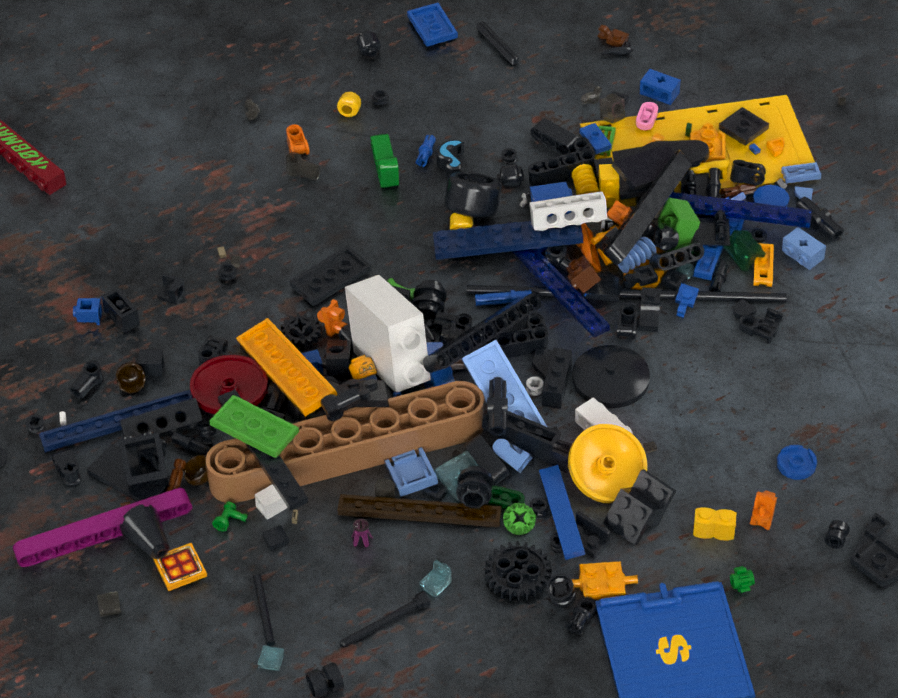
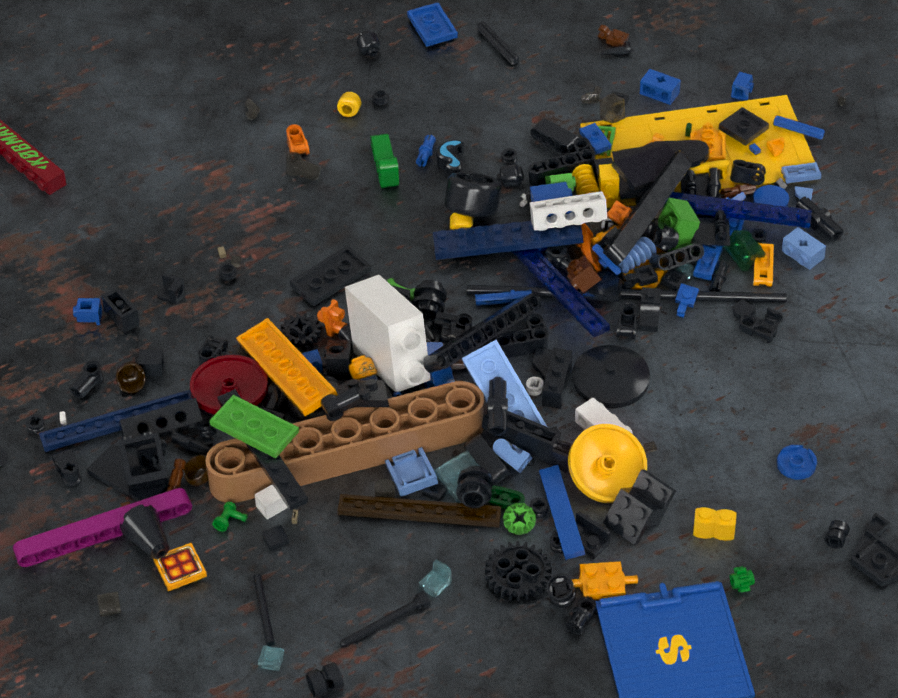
piece [352,519,373,547] -> none
bright pink plate [636,102,658,130] -> none
orange hips [750,490,778,530] -> none
none -> bright green brick [545,173,576,191]
none -> blue plate [592,244,622,277]
none -> blue brick [731,71,754,101]
none -> blue axle [773,115,825,140]

